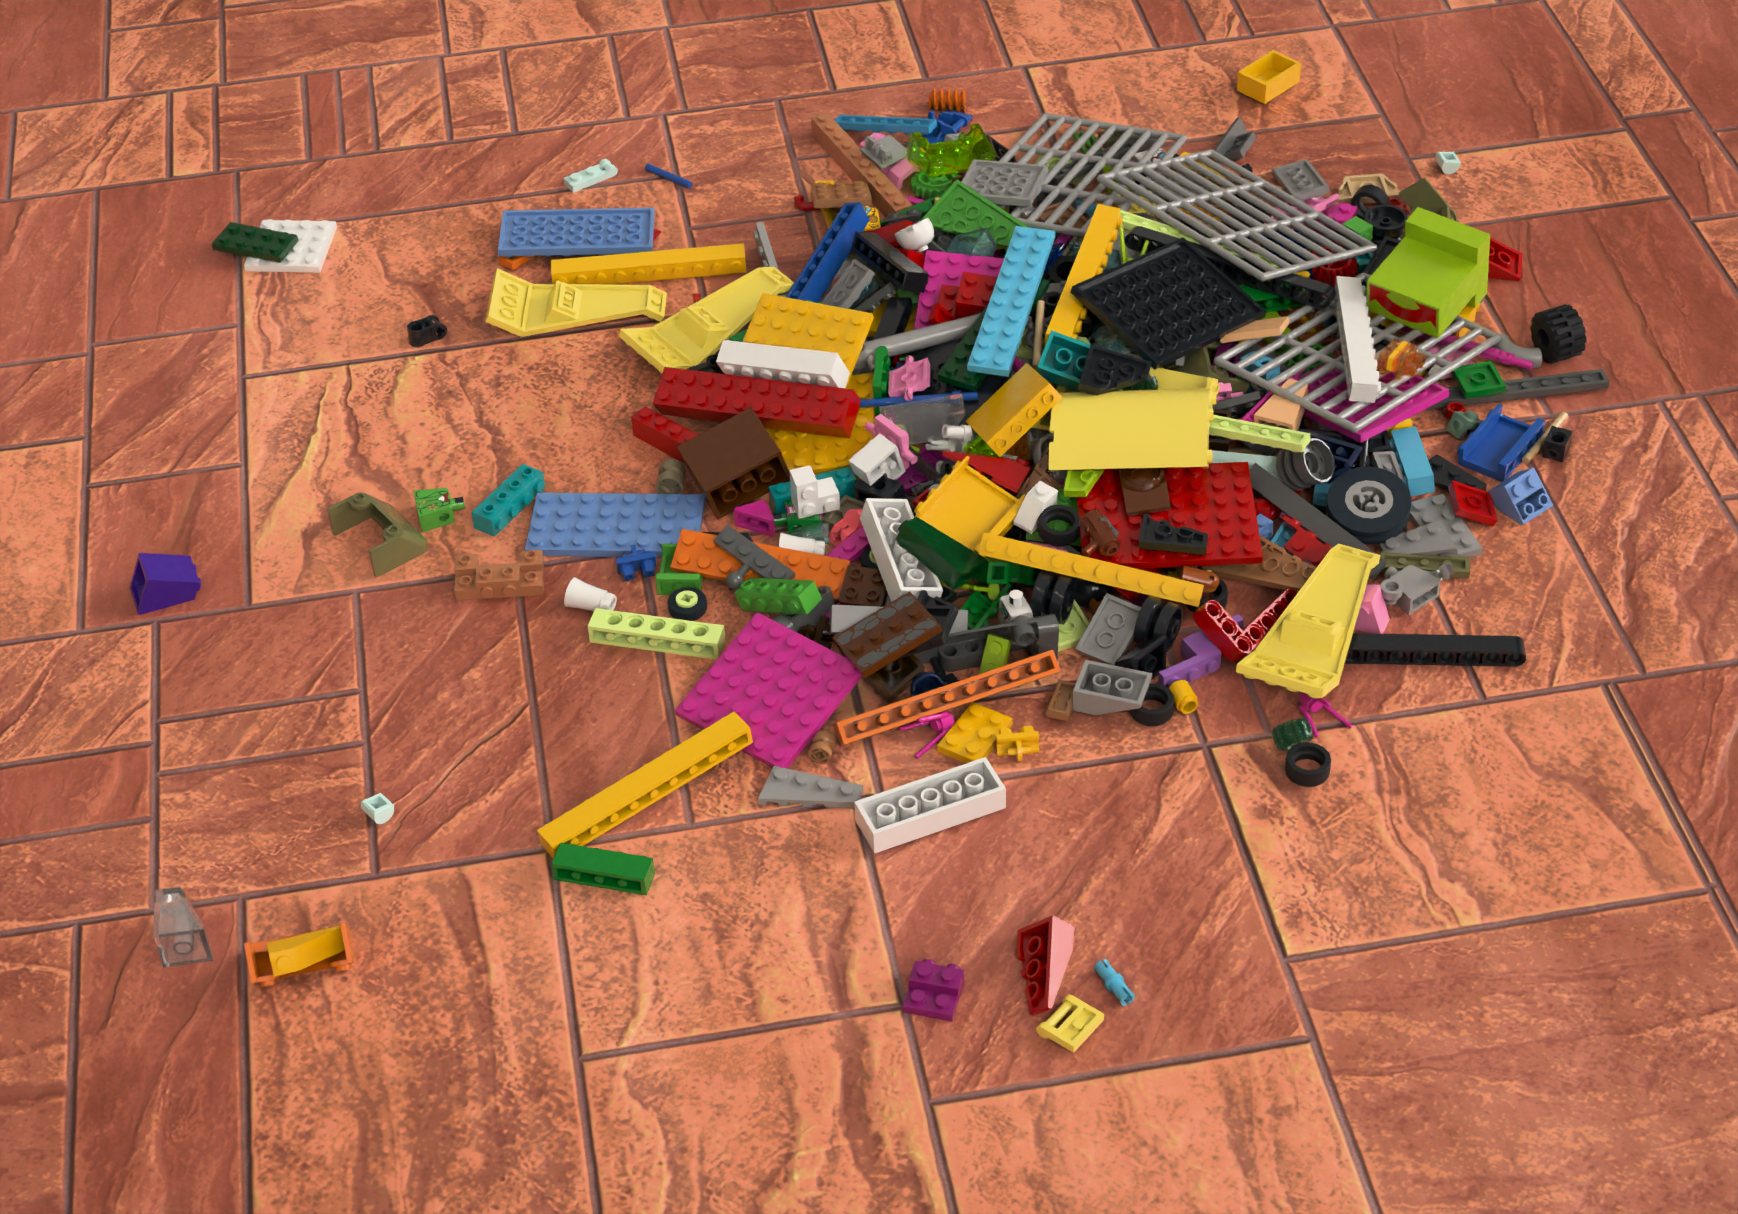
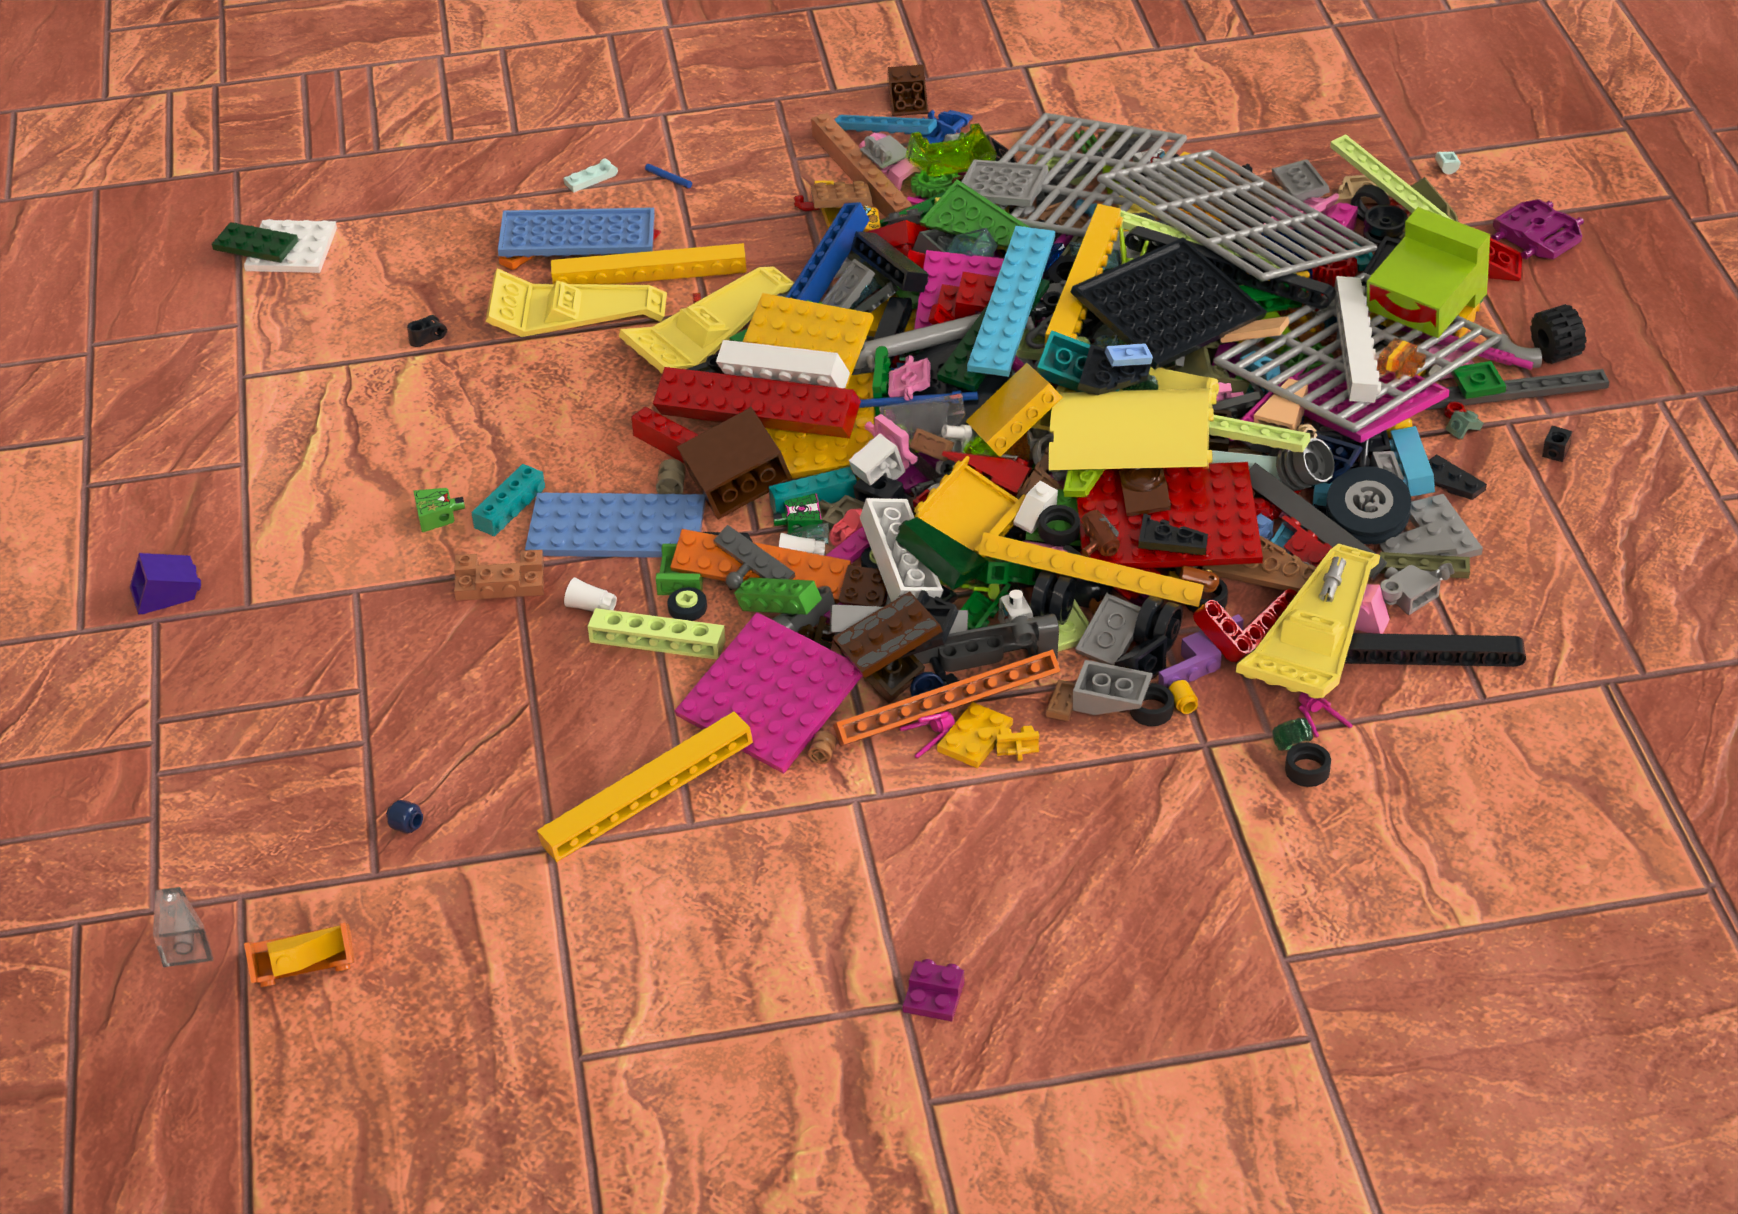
olive windscreen [327,492,428,578] -> none
light aqua brick [361,793,394,824] -> none
green brick [552,843,655,896] -> none
blue hips [616,545,656,581] -> none
dark pink slope [734,500,775,537] -> none
light grey wing [753,222,779,270] -> none
light grey wing [758,766,863,809] -> none
white brick [789,465,840,519] -> none
white brick [854,757,1006,854] -> none
white cylinder [894,217,934,252] -> none
orange piece [928,87,966,112] -> none
lime plate [979,633,1012,674] -> none
red wedge [1016,915,1074,1016] -> none
tan bar [1032,300,1045,370] -> none
light yellow plate [1036,994,1104,1053] -> none
medium azure pin [1094,959,1135,1006] -> none
dark grey bracket [1210,117,1256,166] -> none
yellow piece [1237,50,1301,104] -> none
bright green brick [1341,216,1373,247] -> none
red plate [1448,480,1498,526] -> none
blue panel [1457,404,1545,482] -> none
medium blue slope [1489,467,1553,525] -> none
tan bar [1522,412,1568,464] -> none
none -> dark blue head [386,800,423,833]
none -> reddish brown slope [887,64,929,116]
none -> medium nougat plate [909,428,954,461]
none -> light blue plate [1105,344,1153,367]
none -> tan pin [1296,424,1317,439]
none -> light grey pin [1319,557,1346,602]
none -> yellowish green plate [1330,135,1451,219]
none -> magenta piece [1491,199,1584,260]

